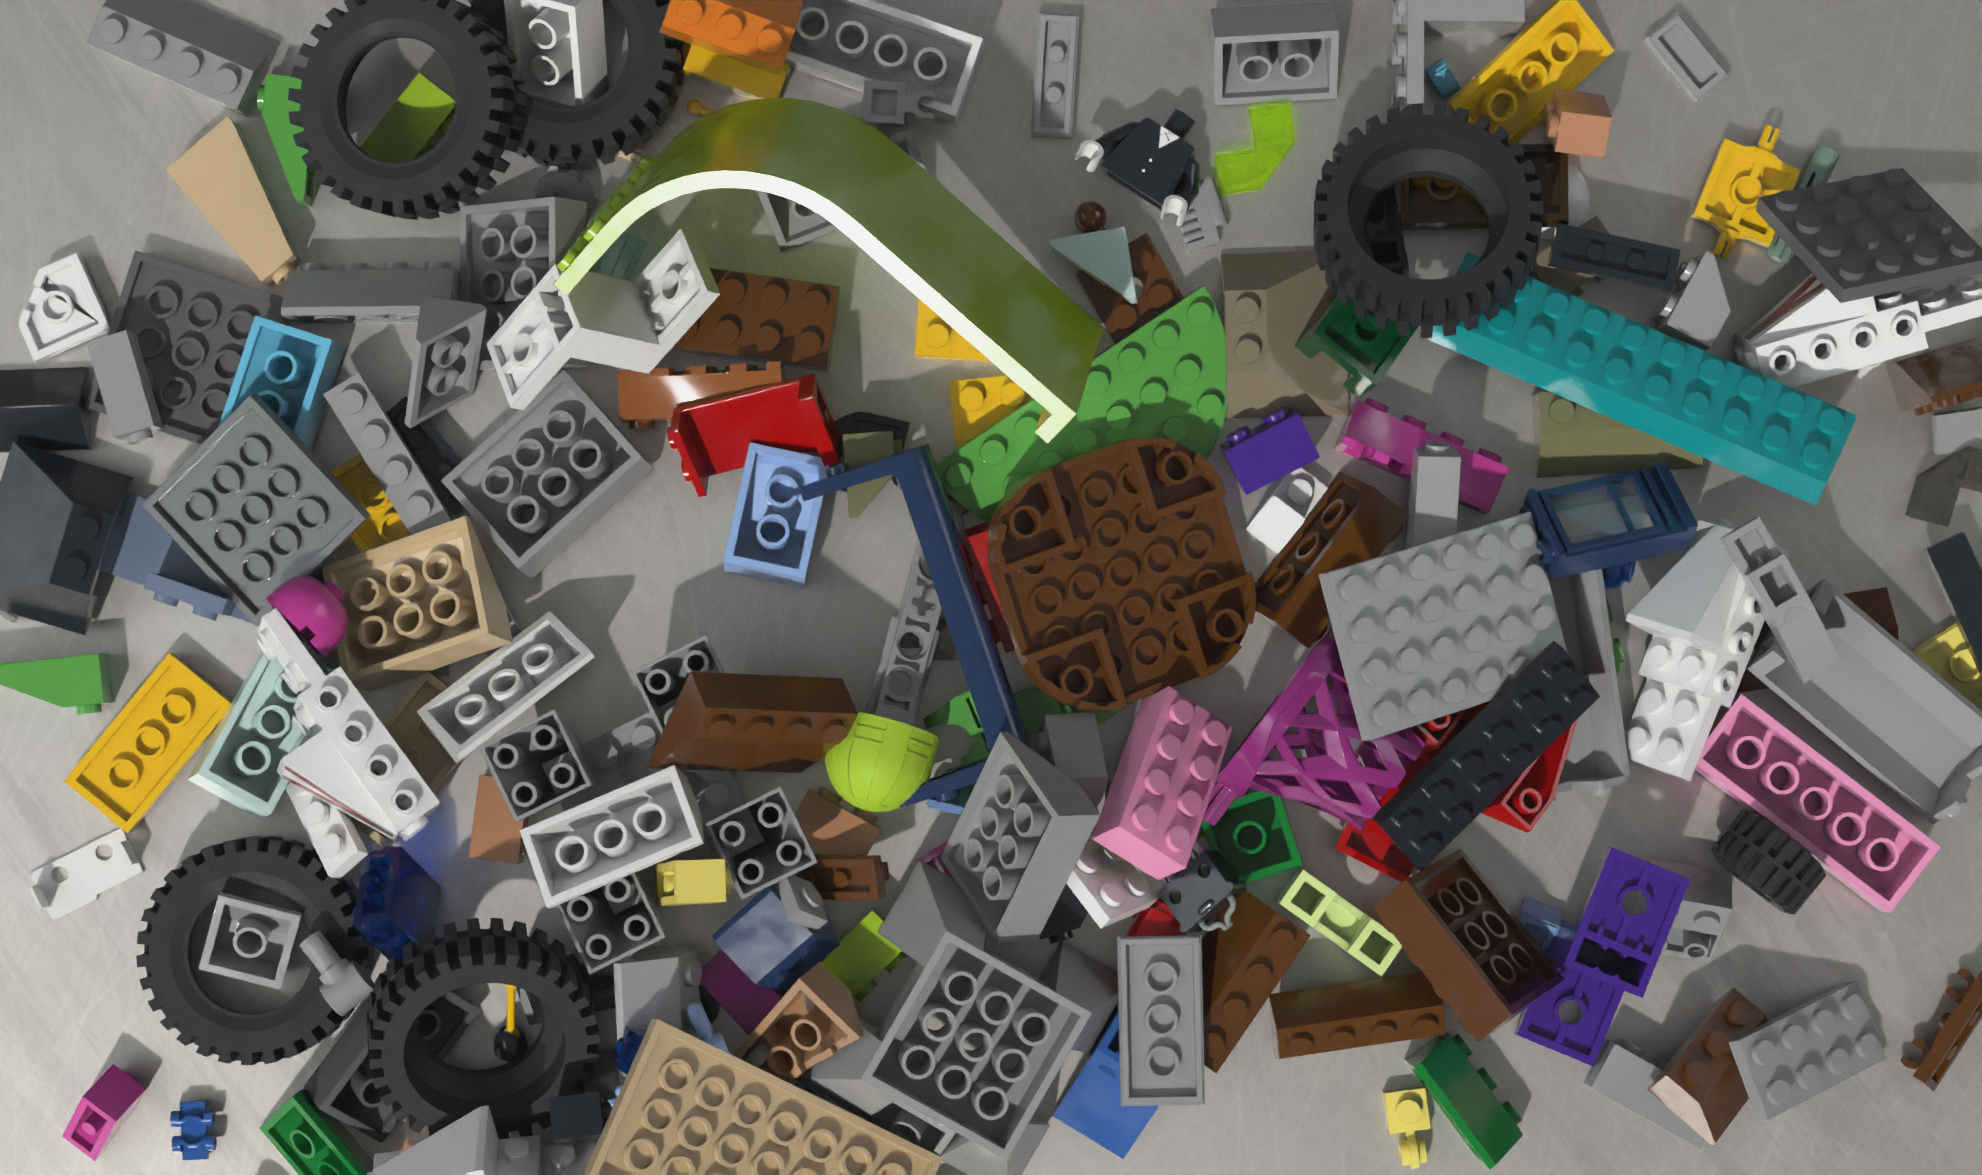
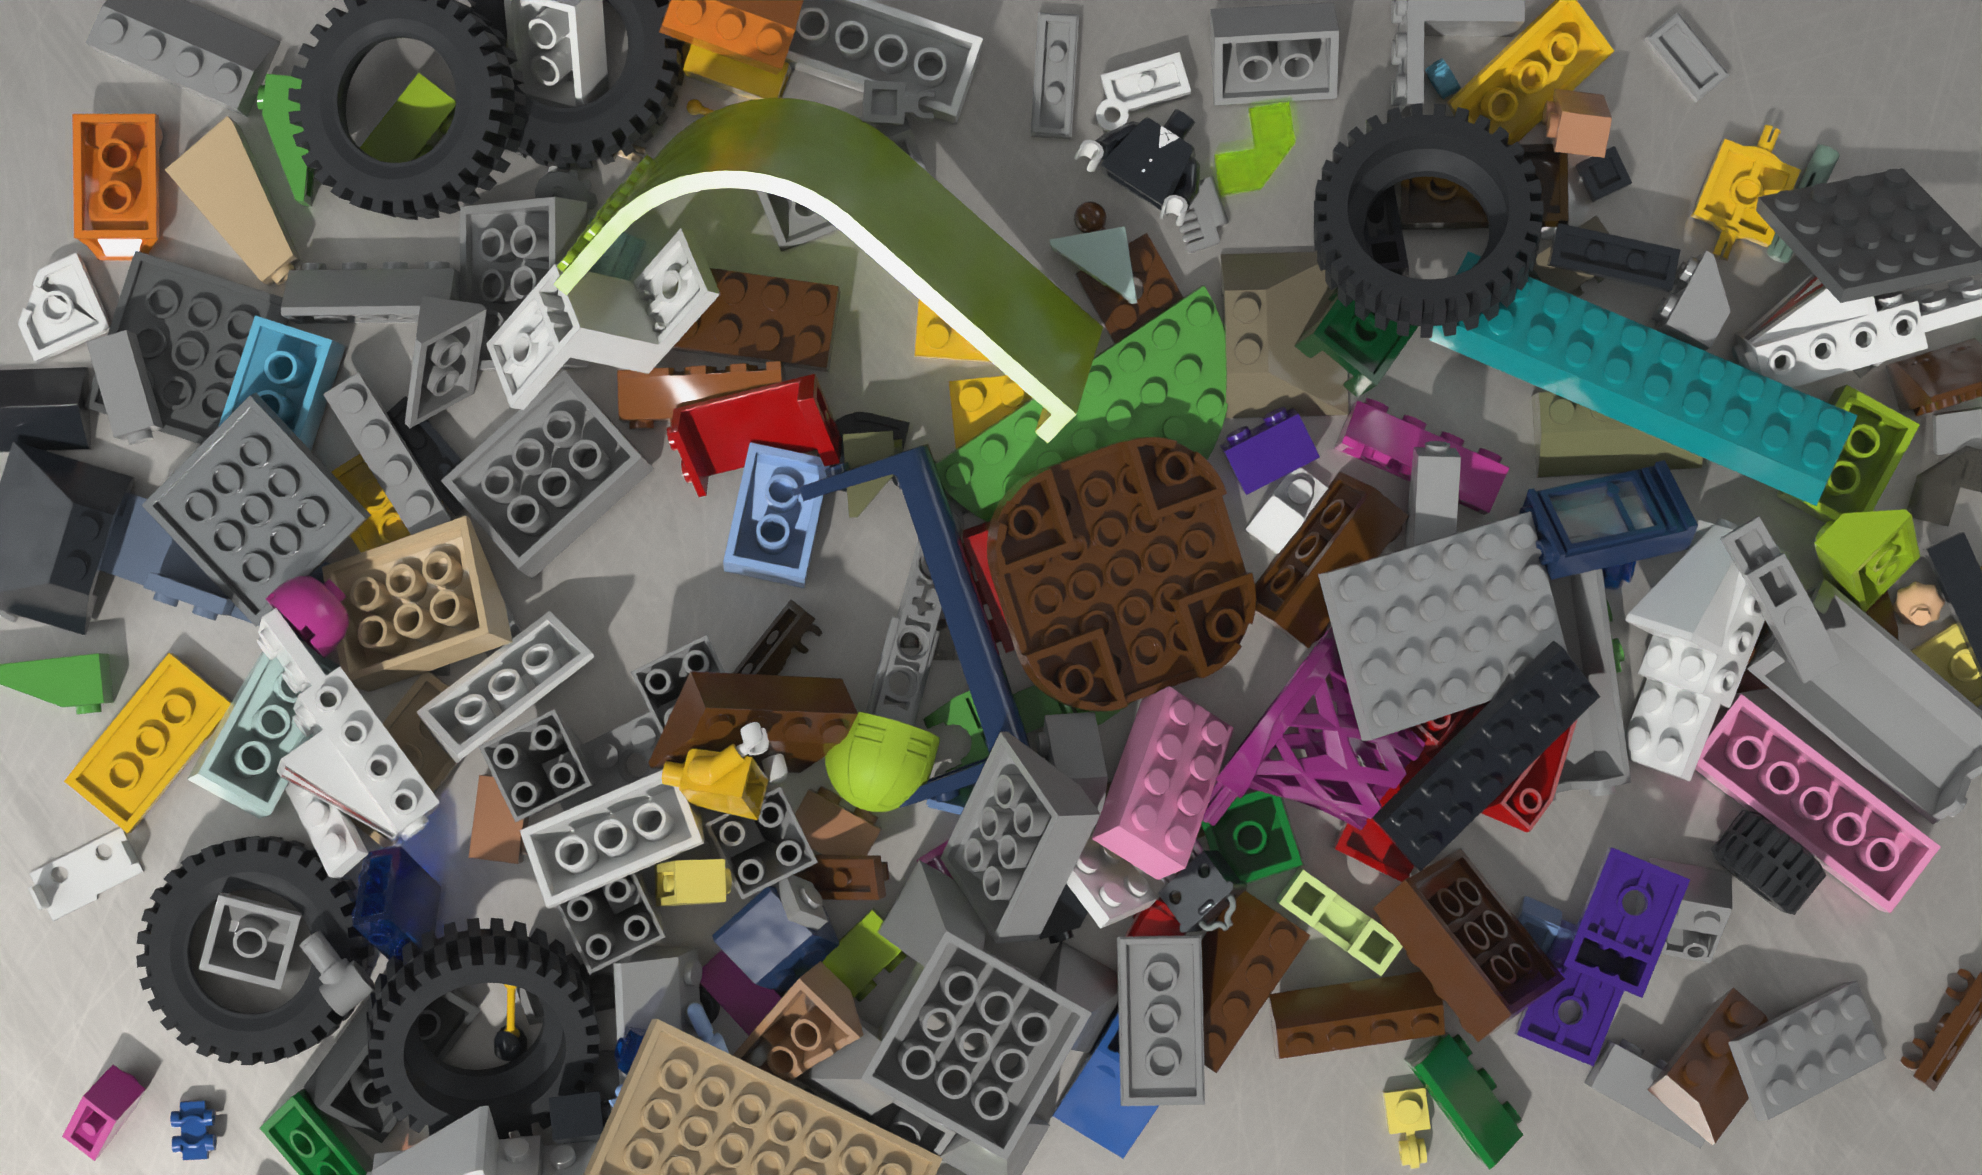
none -> orange slope [72,114,163,261]
none -> yellow torso [662,722,788,820]
none -> dark brown plate [733,599,822,675]
none -> white hinge [1096,52,1191,131]
none -> black plate [1575,146,1632,202]
none -> lime brick [1776,384,1920,523]
none -> lime slope [1814,509,1920,612]
none -> light nougat piece [1892,581,1945,628]

